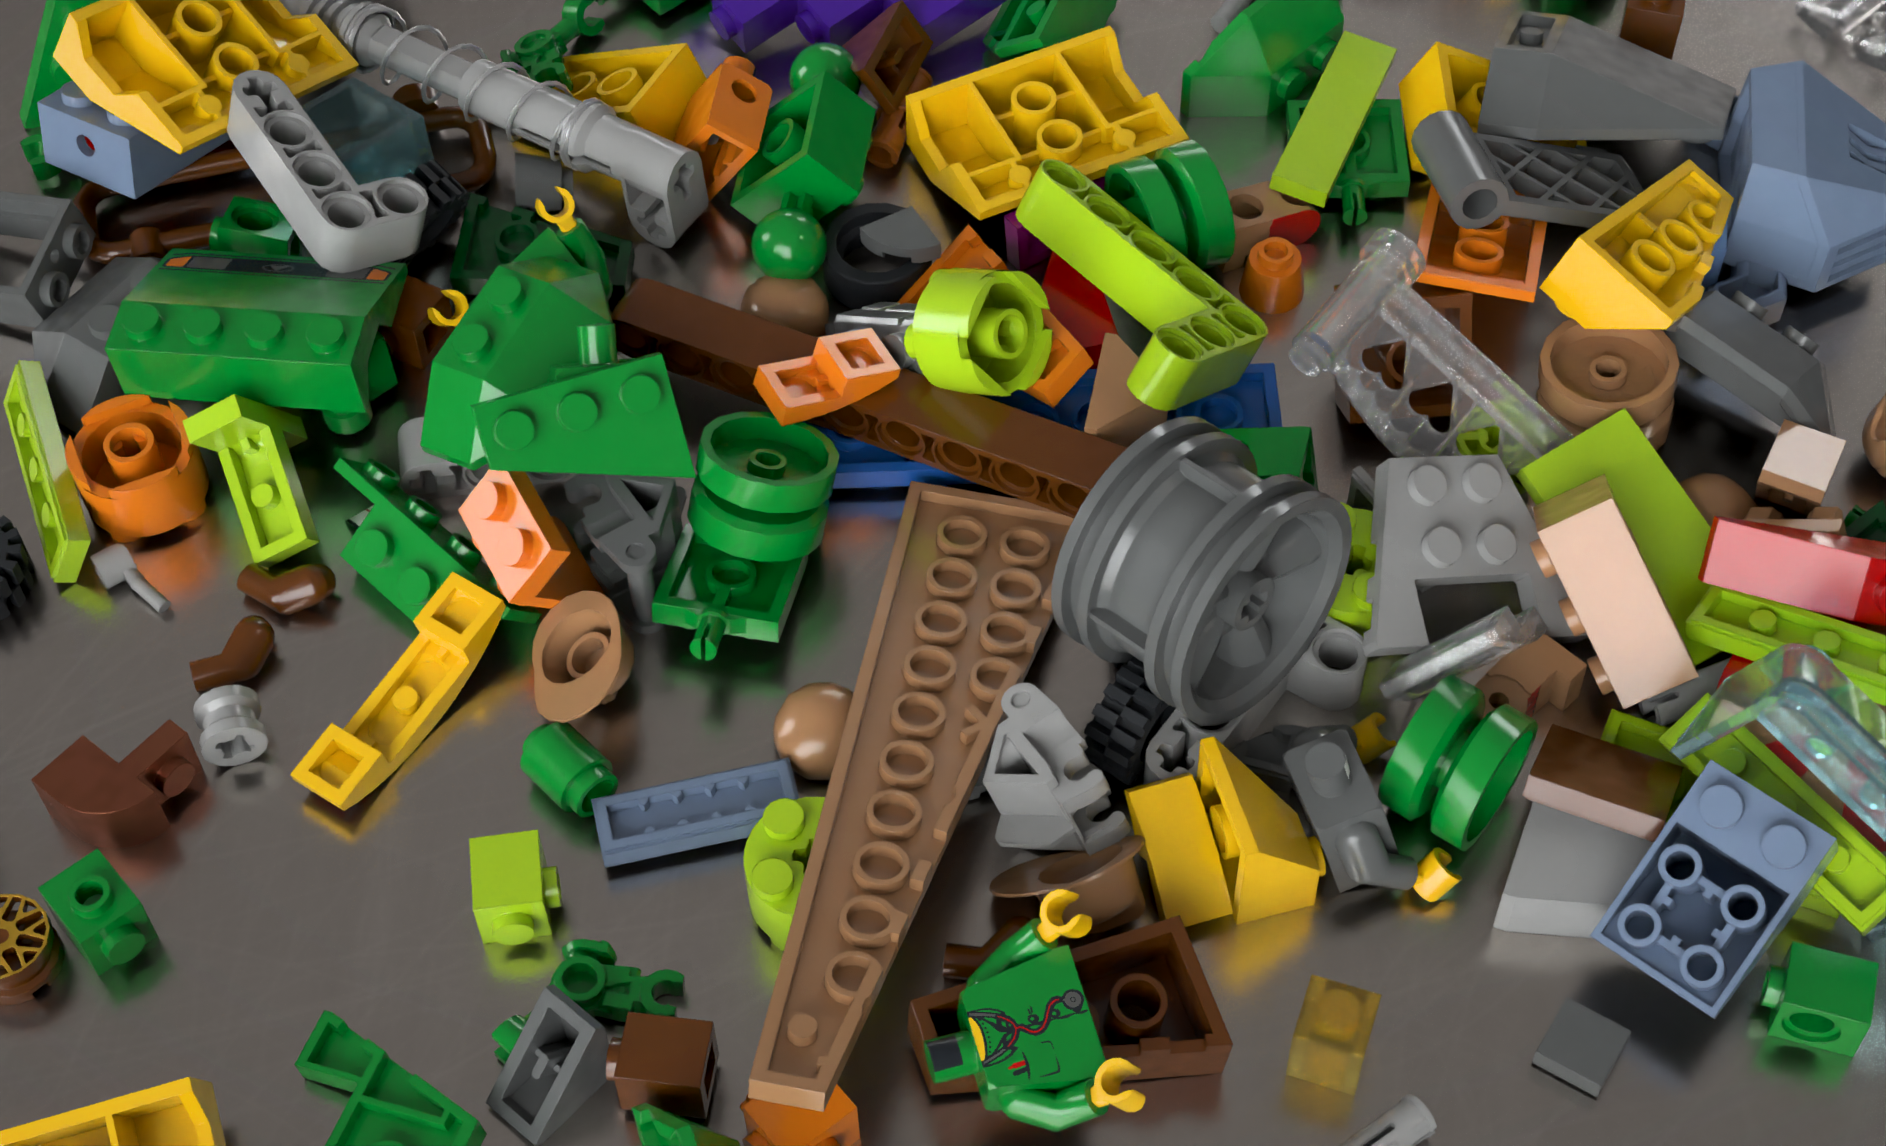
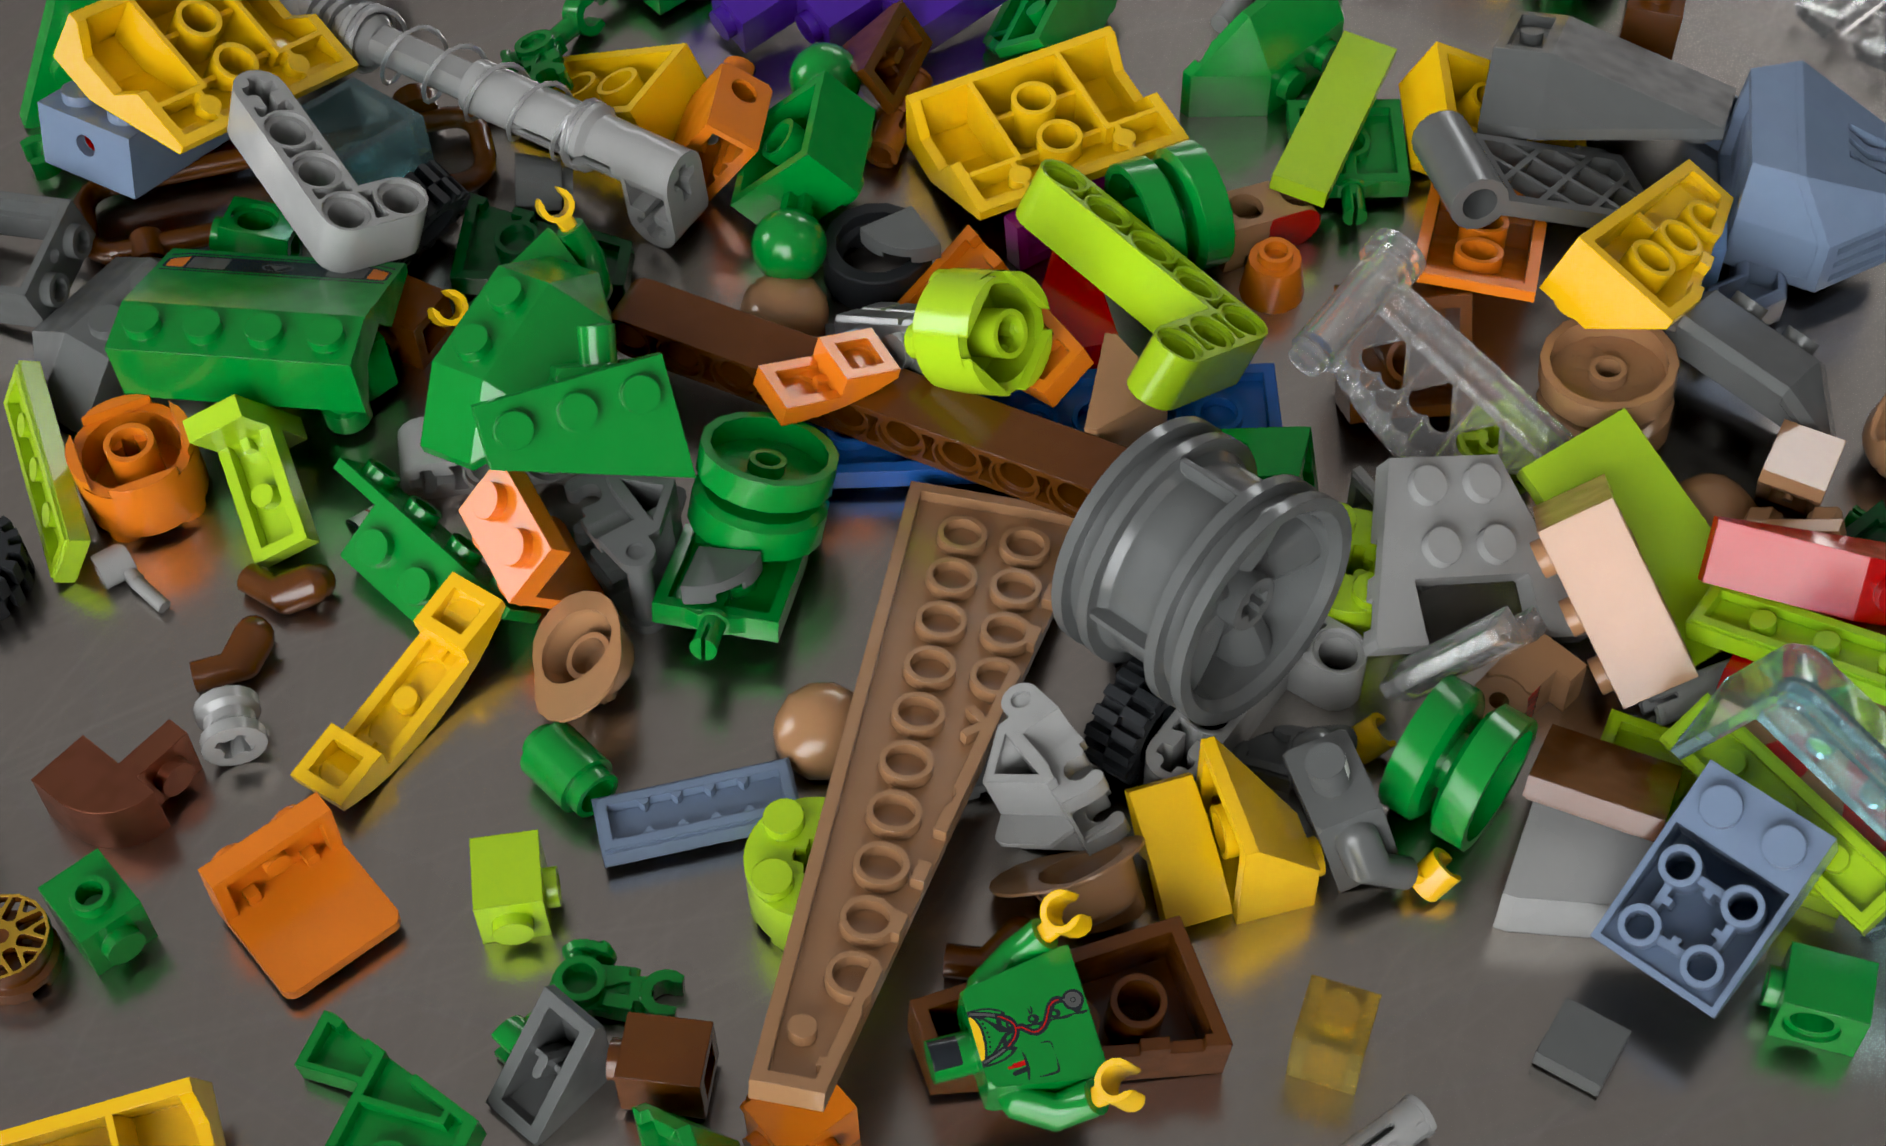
none -> orange bracket [197,792,401,999]
none -> dark grey tile [680,546,763,605]

